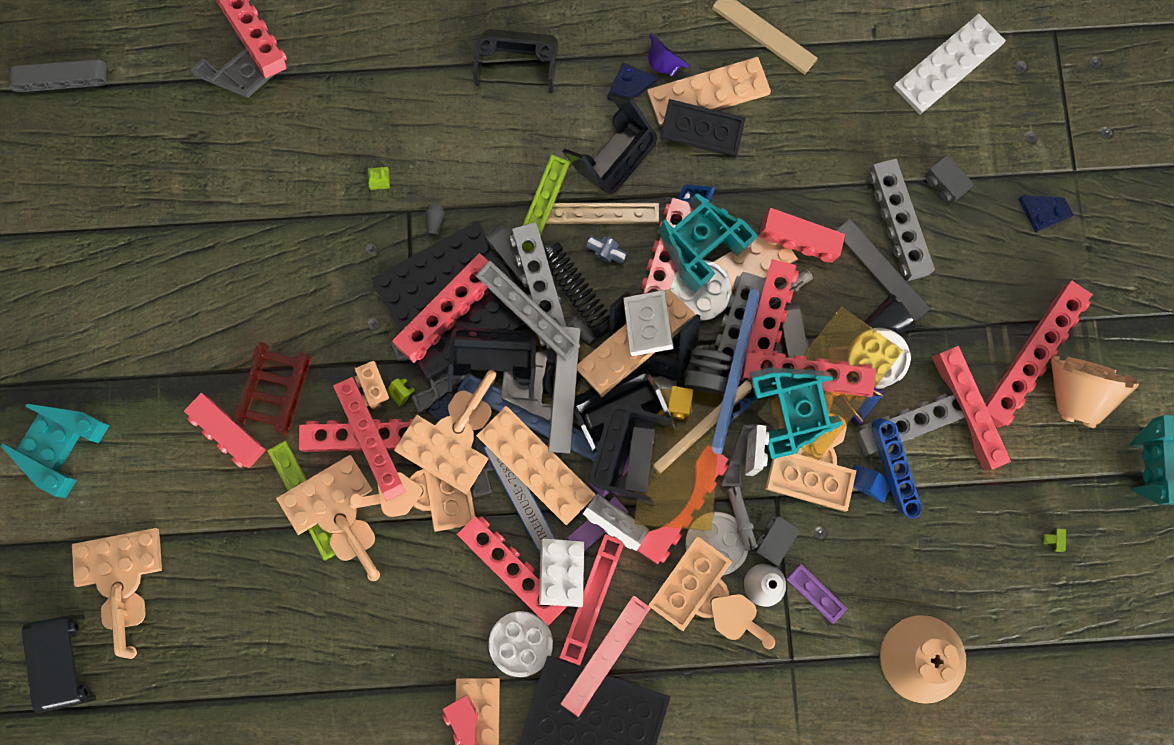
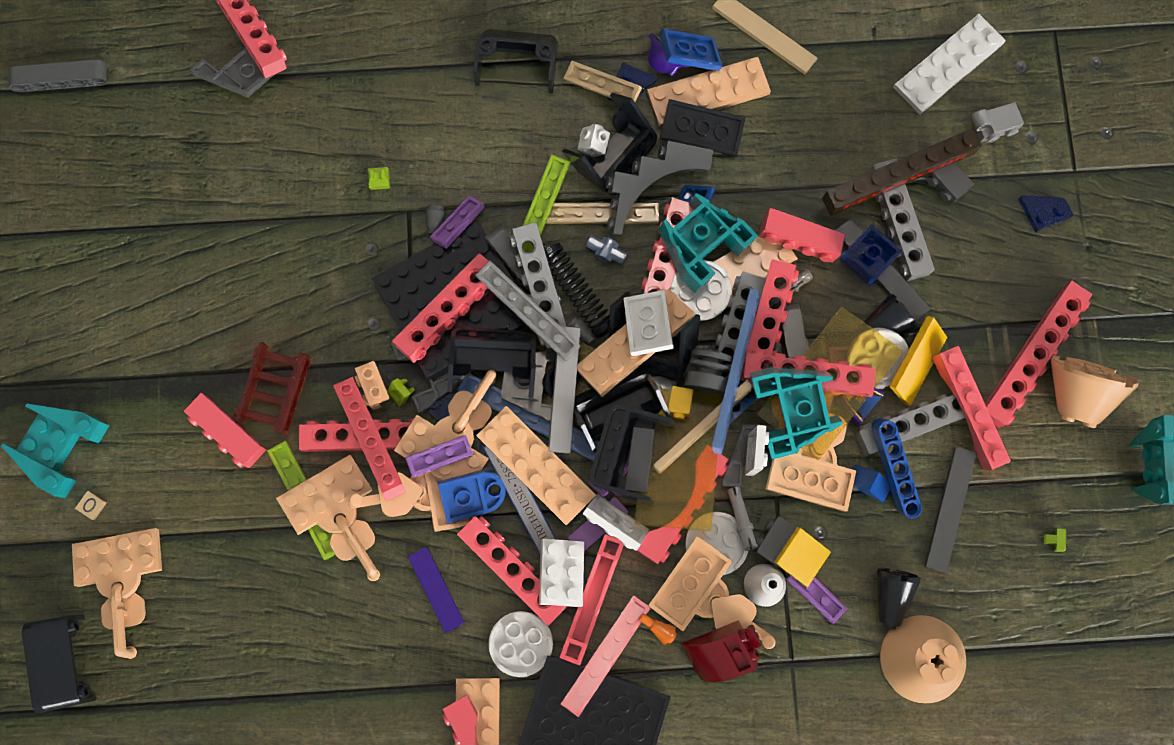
none -> tan tile [75,491,107,520]
none -> medium lavender tile [405,435,473,478]
none -> dark purple tile [408,547,465,633]
none -> medium lavender tile [430,196,485,249]
none -> blue tile [437,470,505,524]
none -> tan plate [564,61,642,102]
none -> white brick [578,124,610,158]
none -> dark grey arch [606,141,713,236]
none -> orange cone [639,613,677,645]
none -> blue tile [659,28,722,71]
none -> dark red piece [681,620,761,682]
none -> yellow tile [774,527,831,587]
none -> dark brown brick [822,128,982,216]
none -> clear blue brick [839,224,902,286]
none -> black cone [877,568,921,629]
none -> yellow tile [889,316,947,406]
none -> dark grey tile [924,446,977,573]
none -> light grey hinge [971,102,1024,142]

